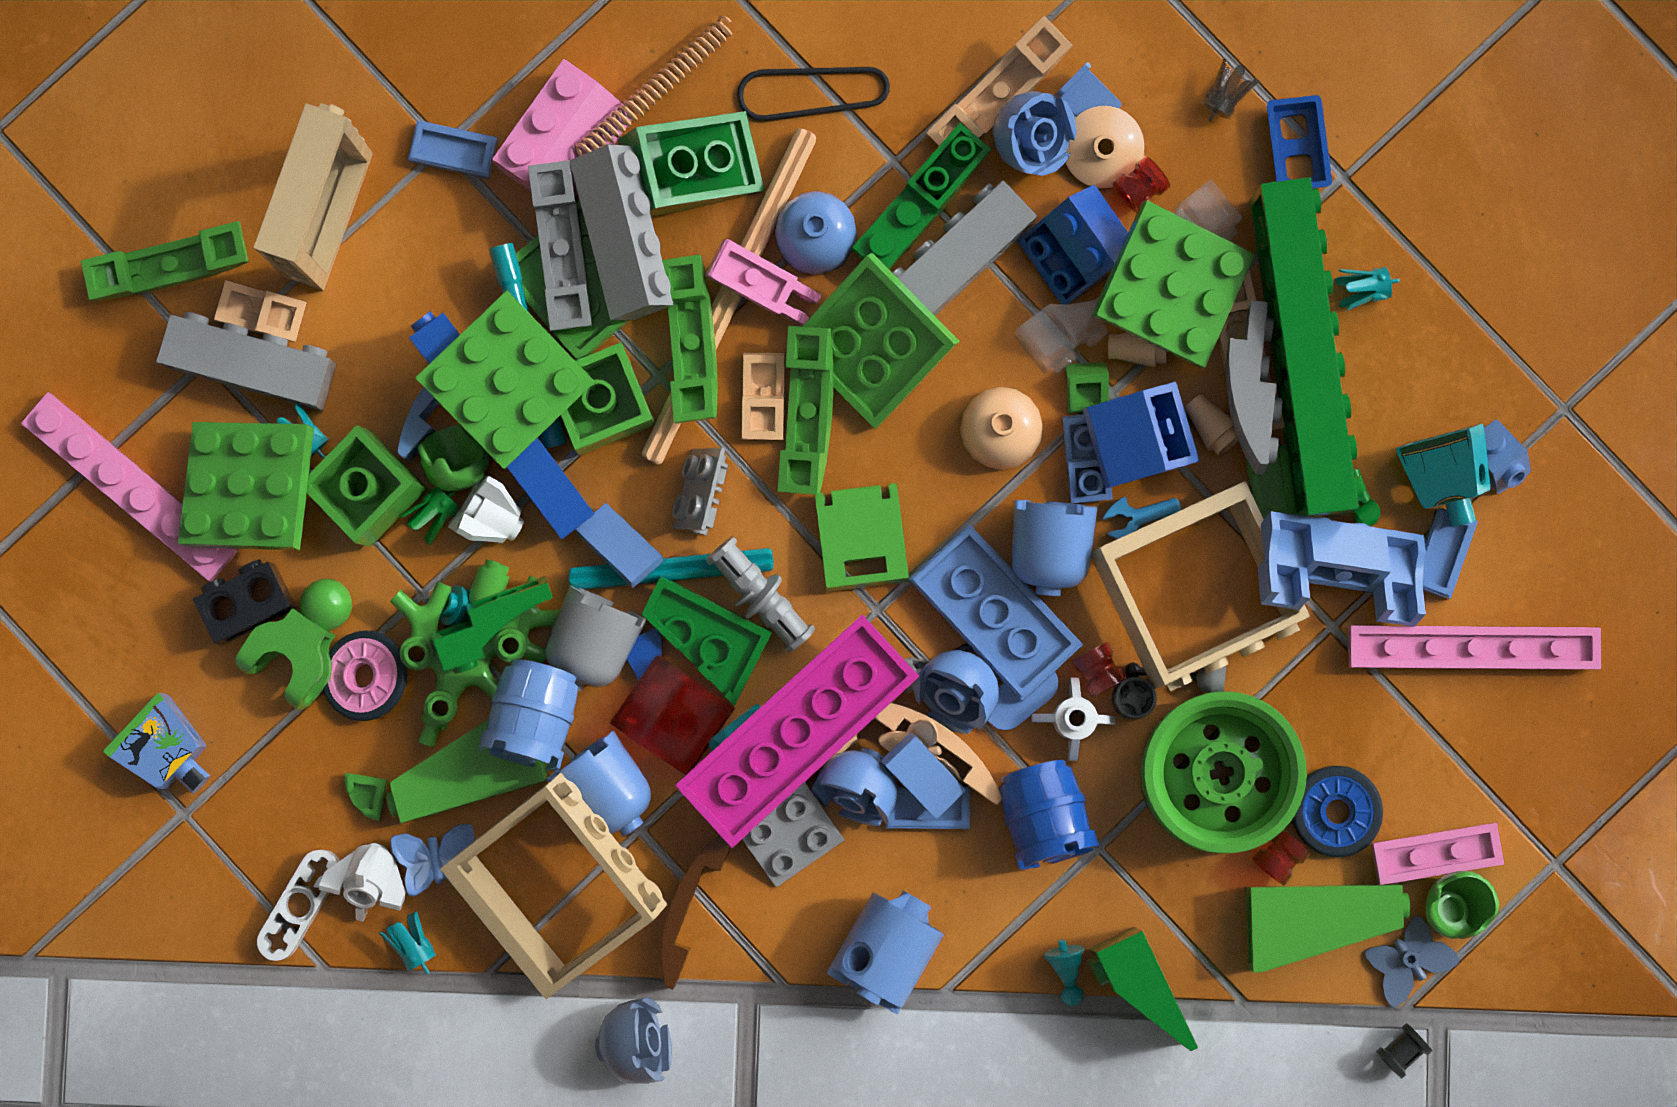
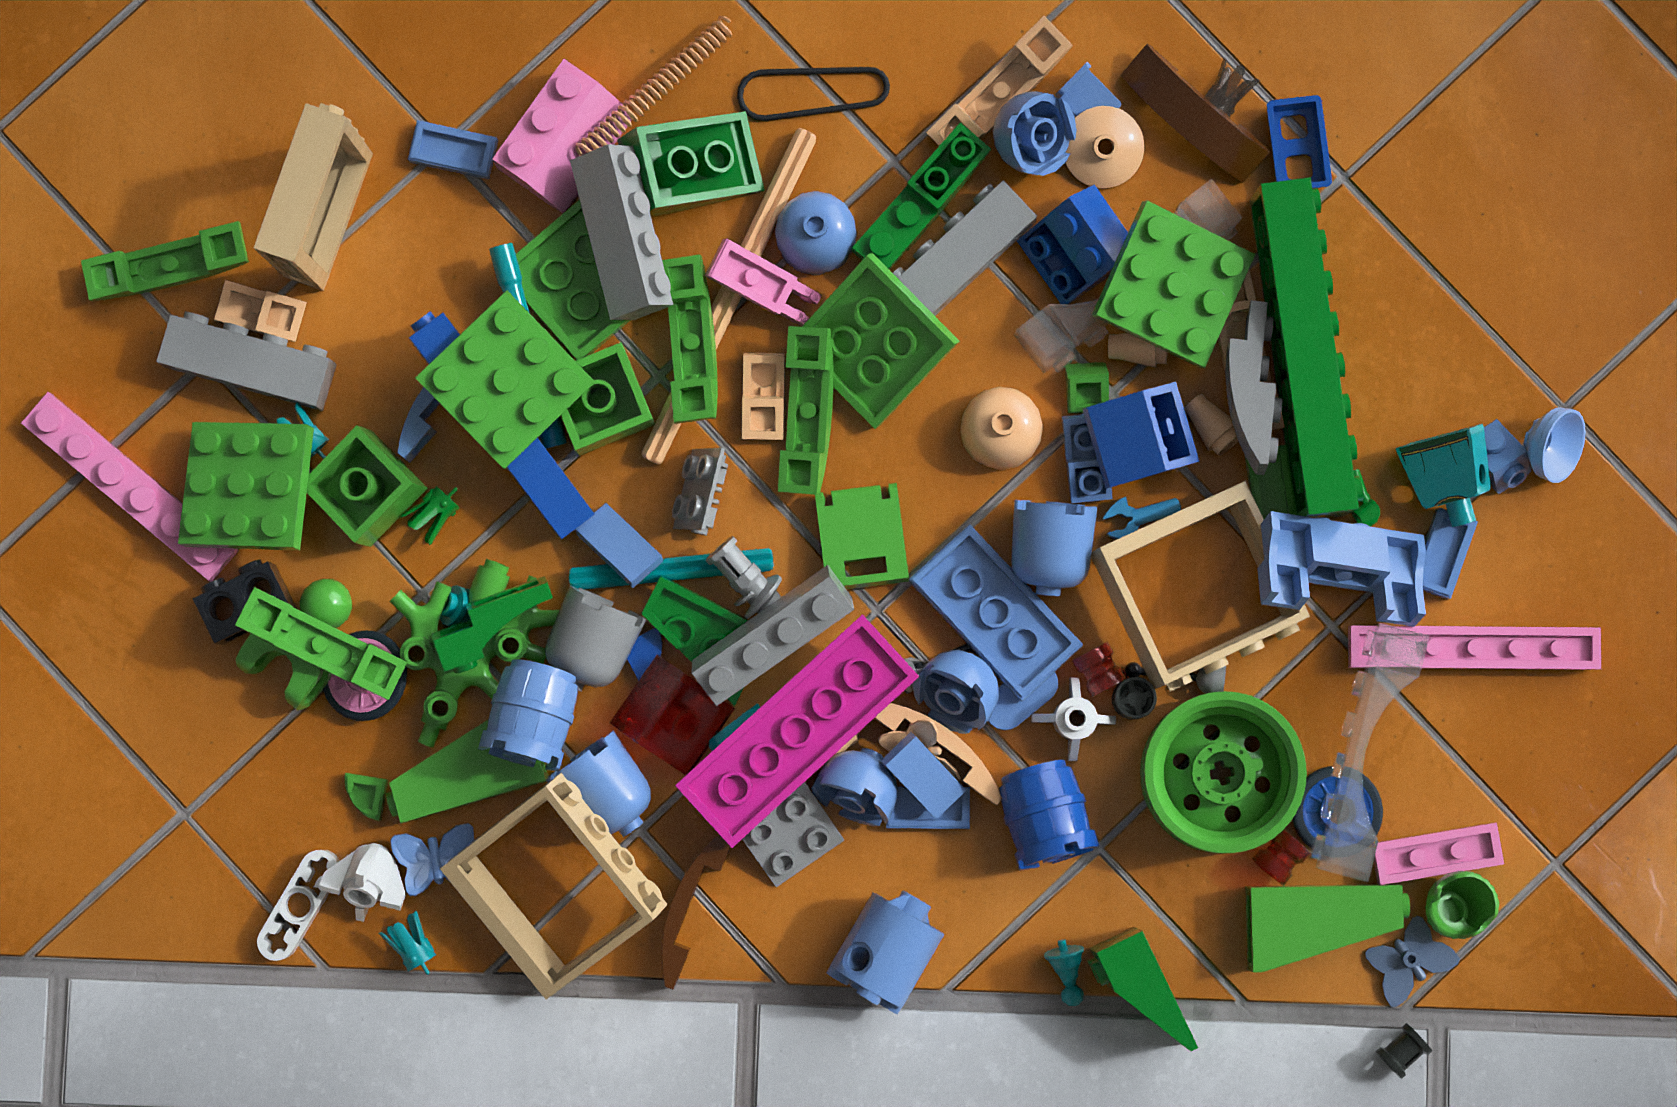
medium blue torso [103,693,210,794] -> none
bright green hair [418,425,489,492] -> none
white brick [448,475,524,544] -> none
light grey slope [528,160,592,331] -> none
sand blue cylinder [595,998,672,1084] -> none
clear red wheel [1113,156,1171,213] -> none
teal piece [1334,266,1400,311] -> none
none -> bright green slope [235,587,407,700]
none -> light grey brick [692,565,854,706]
none -> reddish brown slope [1121,44,1270,183]
none -> clear arch [1311,623,1430,882]
none -> light blue piece [1524,407,1586,483]

